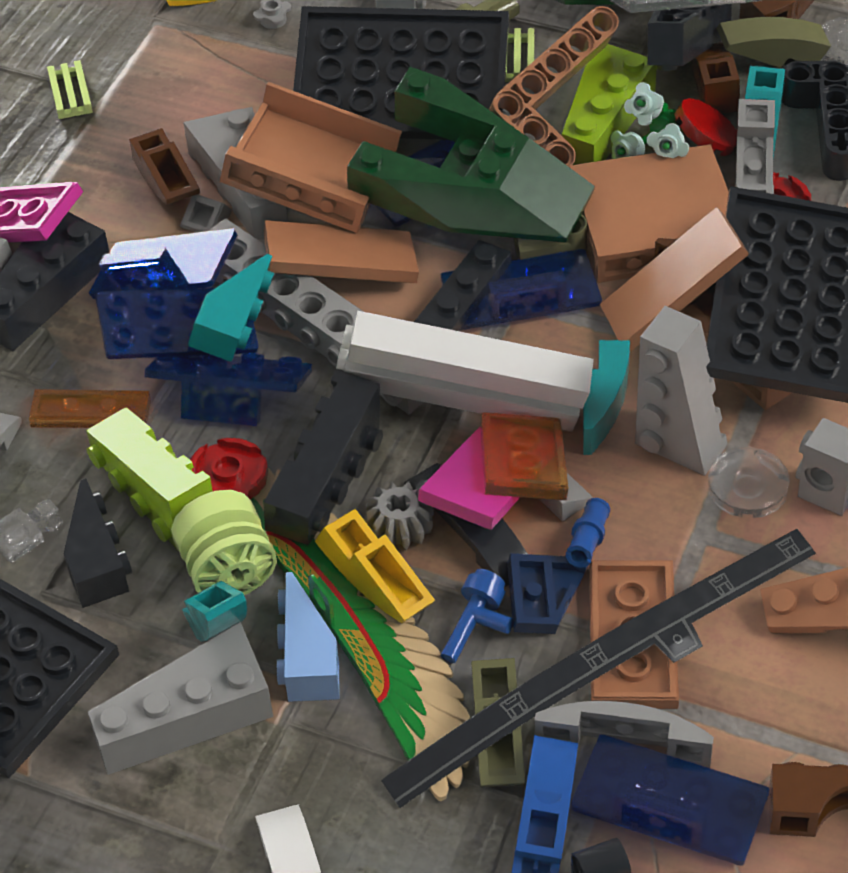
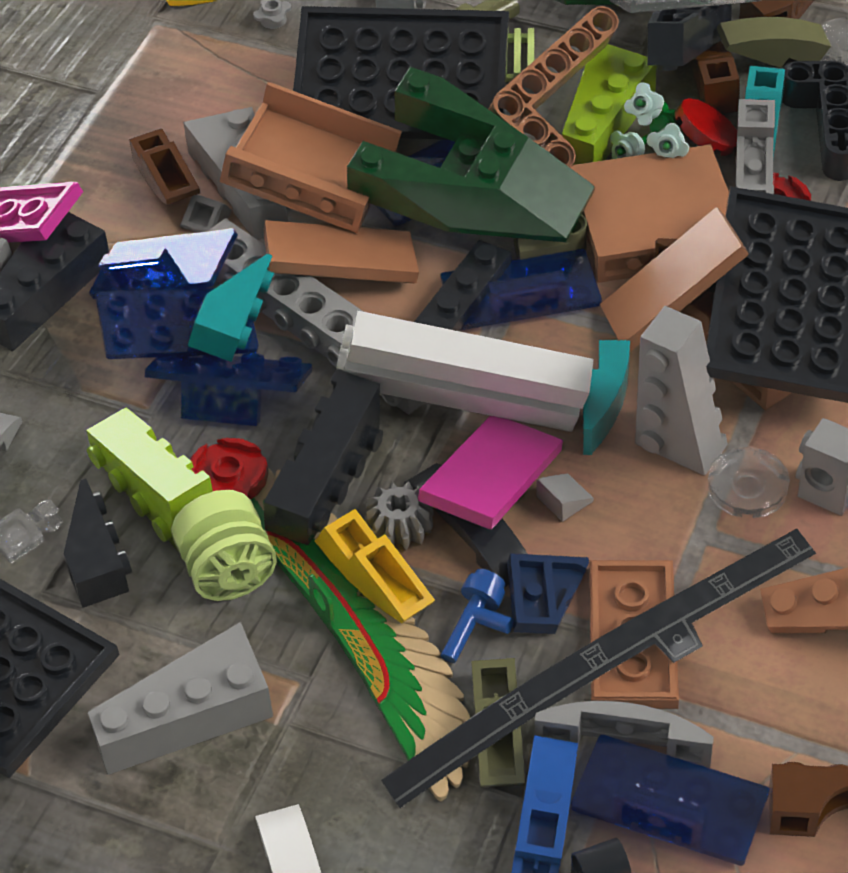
clear orange tile [29,389,151,428] -> none
yellowish green tile [47,60,93,119] -> none
teal slope [182,581,247,642] -> none
light blue slope [277,572,340,702] -> none
clear orange tile [480,412,569,500] -> none
blue pin [565,498,611,568] -> none

